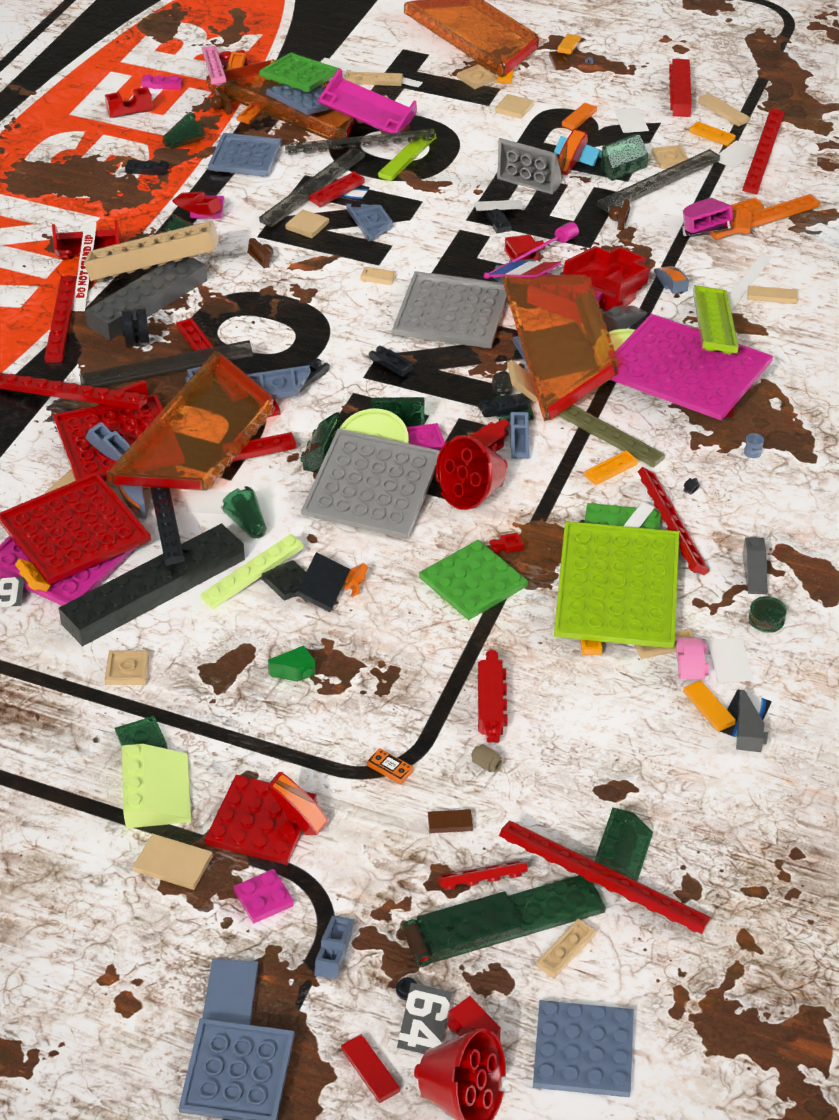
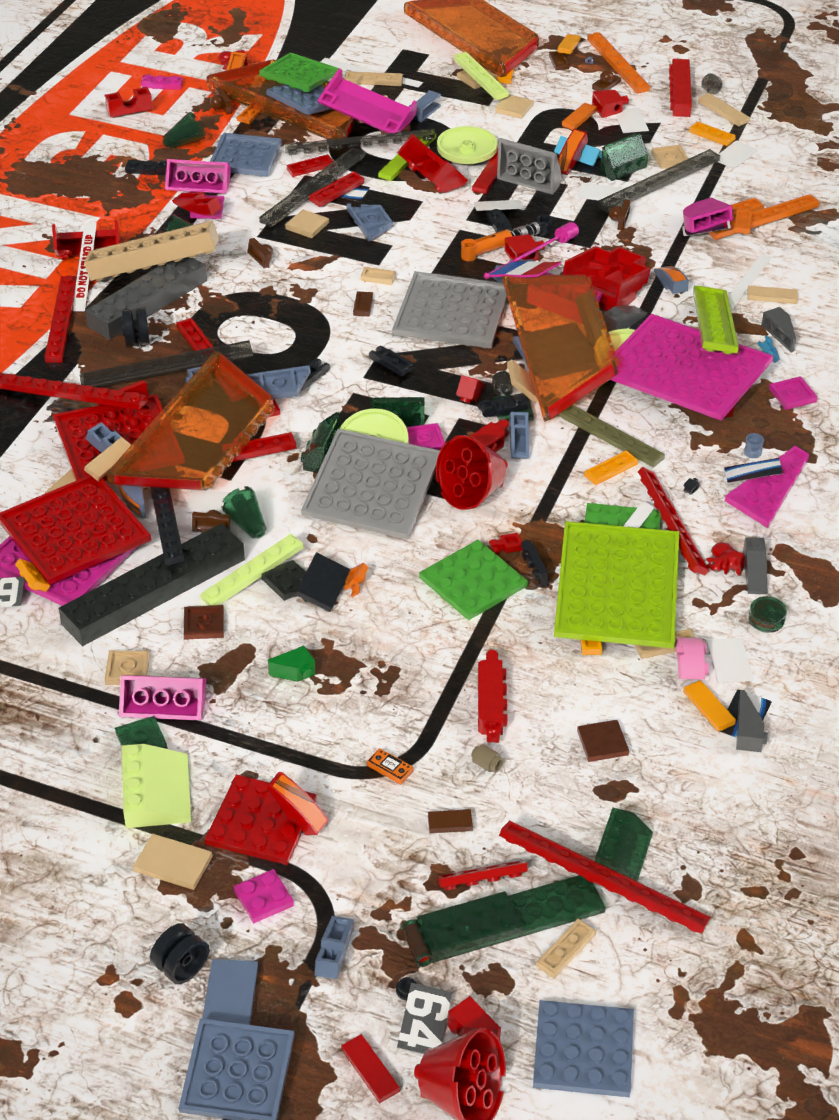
bright pink plate [202,45,226,86] -> none
red plate [742,108,785,195] -> none
none -> tan tile [84,437,135,481]
none -> dark pink slope [119,674,206,720]
none -> black wheel [149,923,210,984]
none -> dark pink slope [165,159,231,194]
none -> copper tile [184,605,224,640]
none -> reddish brown tile [192,510,231,532]
none -> red tile [286,154,334,177]
none -> reddish brown tile [353,291,373,317]
none -> red windscreen [397,134,469,193]
none -> sand blue window [409,90,441,122]
none -> yellowish green dish [437,126,497,164]
none -> yellowish green plate [454,52,509,100]
none -> slope [456,375,486,403]
none -> piece [461,214,552,261]
none -> red tile [472,149,498,194]
none -> black hinge [521,540,548,588]
none -> white sticker [577,182,627,203]
none -> copper tile [577,720,629,762]
none -> orange plate [587,32,650,94]
none -> reddish brown tile [592,70,621,91]
none -> red torso [592,90,629,118]
none -> clear smoke head [701,73,723,94]
none -> red animal [706,542,745,576]
none -> sticker [724,458,783,483]
none -> dark pink wing [725,446,809,528]
none -> dark azure plate [758,335,780,363]
none -> dark grey slope [761,306,796,353]
none -> dark pink plate [769,376,817,410]

